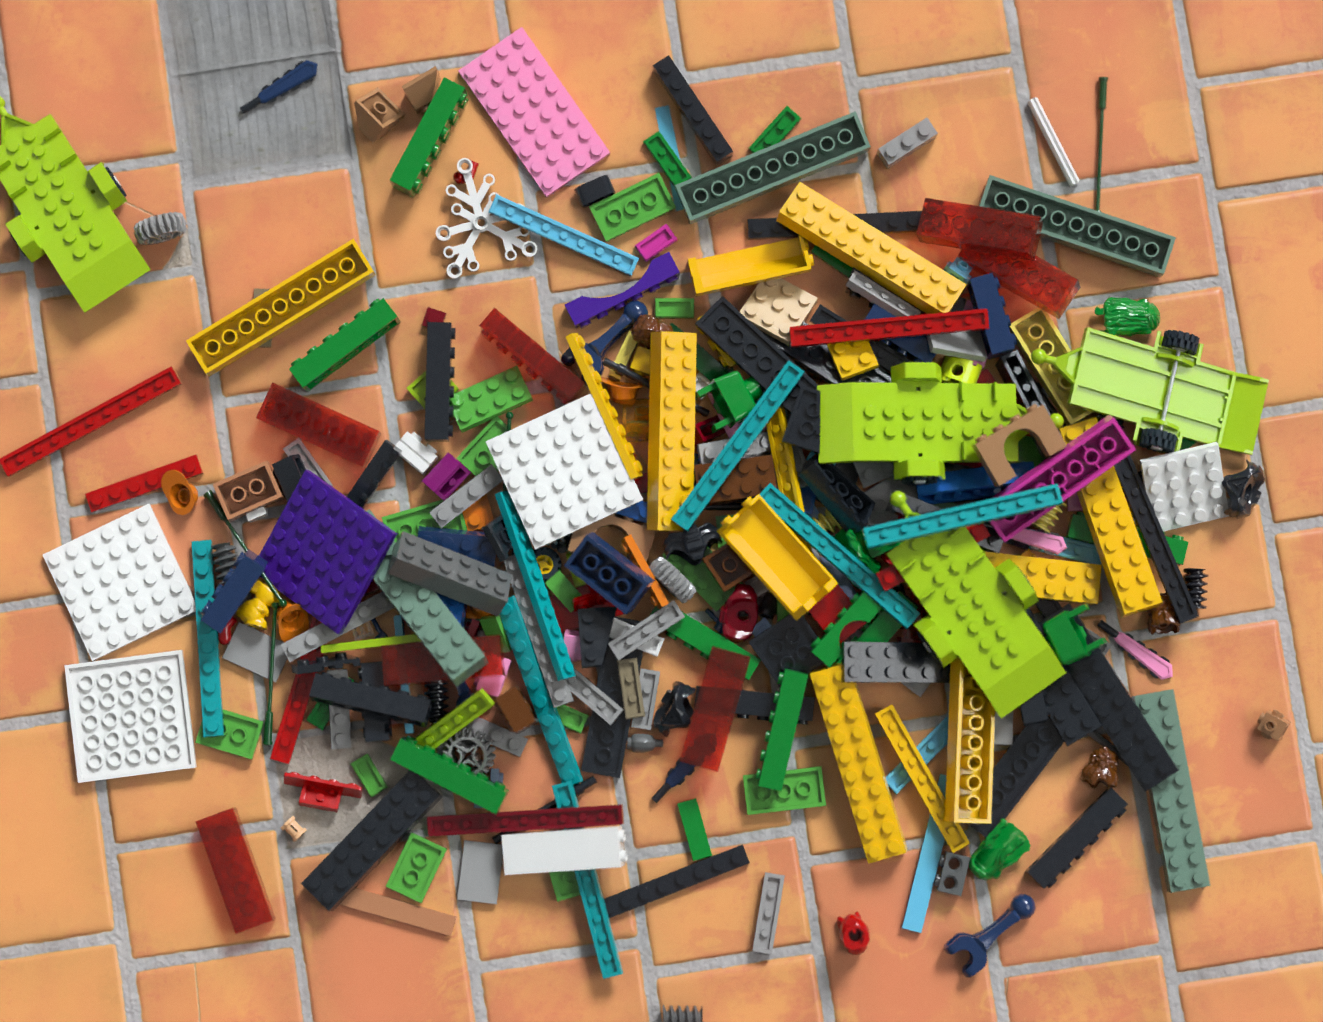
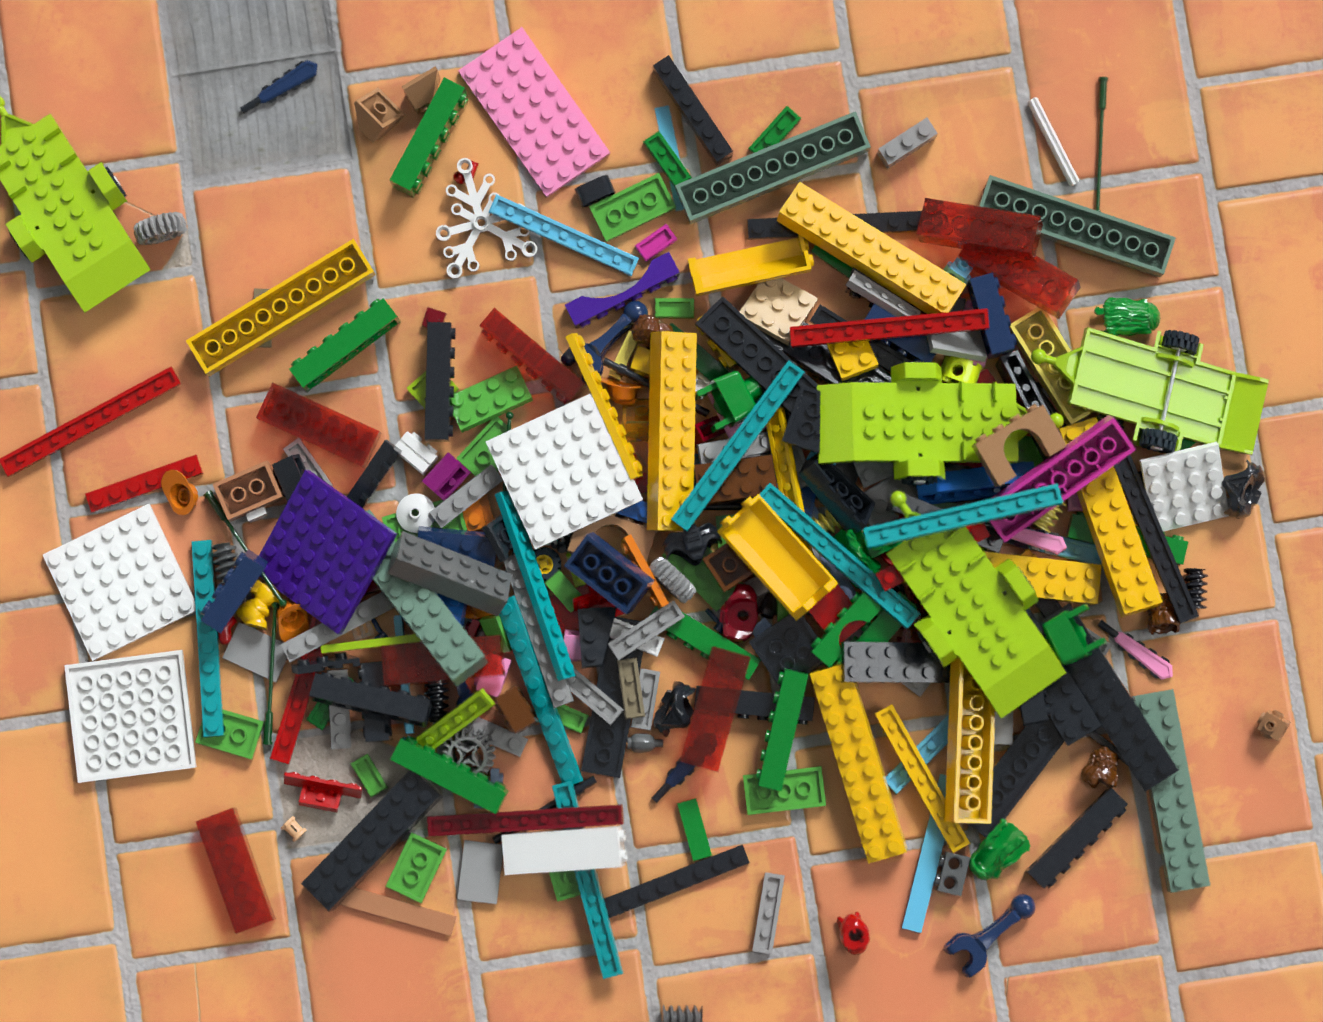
none -> white dish [396,494,435,533]

